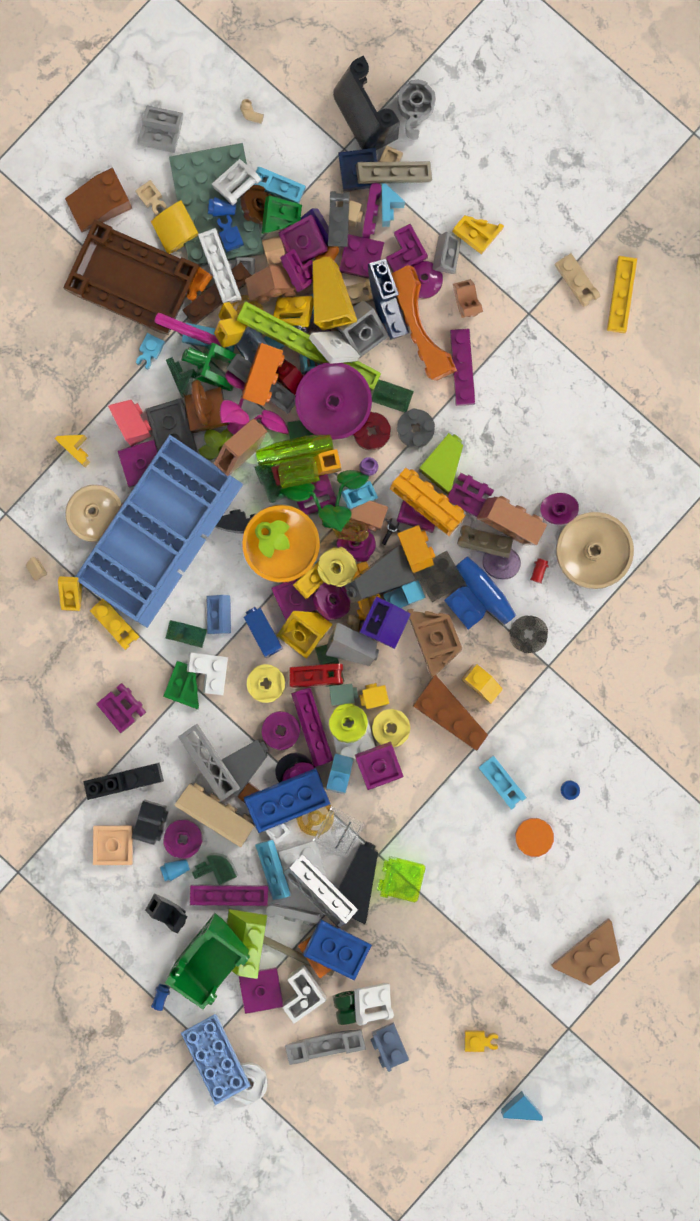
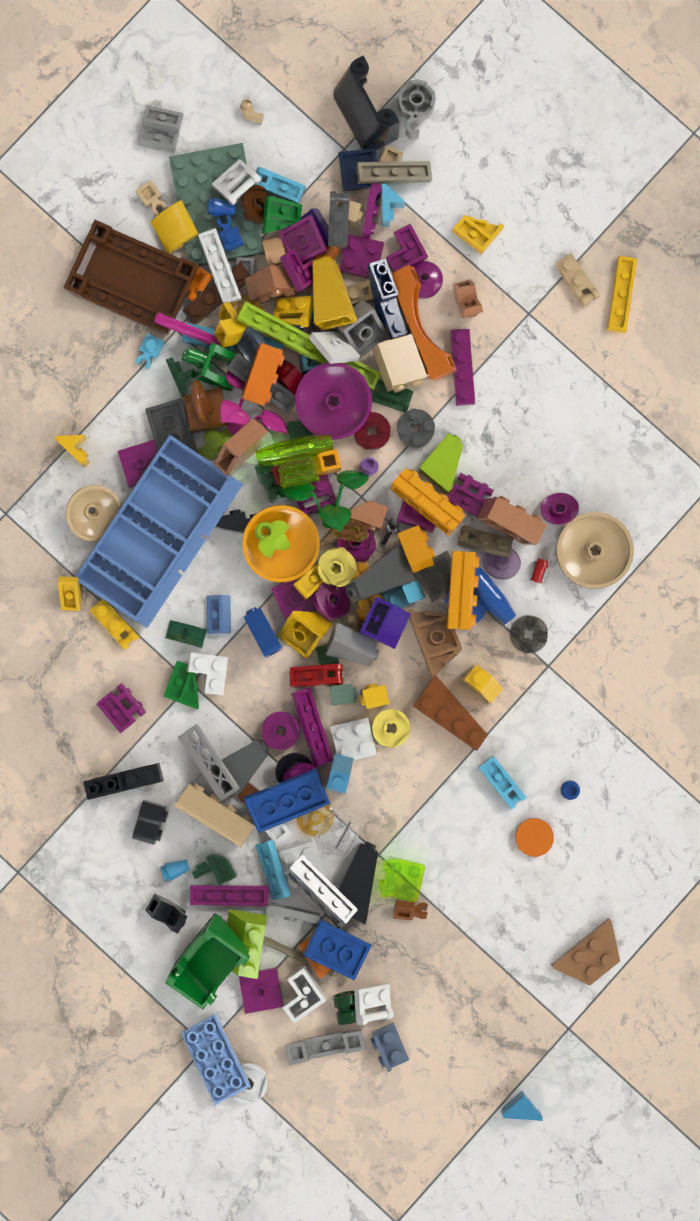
tan slope [26,557,47,581] -> none
dark orange slope [65,167,132,232] -> none
light nougat plate [93,825,133,865] -> none
coral slope [108,400,152,447] -> none
blue pin [151,984,170,1011] -> none
magenta plate [163,819,203,859] -> none
light yellow plate [247,664,285,703] -> none
neon yellow plate [329,704,368,743] -> none
medium azure slope [341,481,378,510] -> none
magenta plate [355,741,404,790] -> none
light grey slope [432,232,461,274] -> none
yellow plate [464,1030,498,1052] -> none
none -> tan brick [372,334,427,393]
none -> dark orange plate [393,900,428,920]
none -> light orange brick [447,551,480,630]

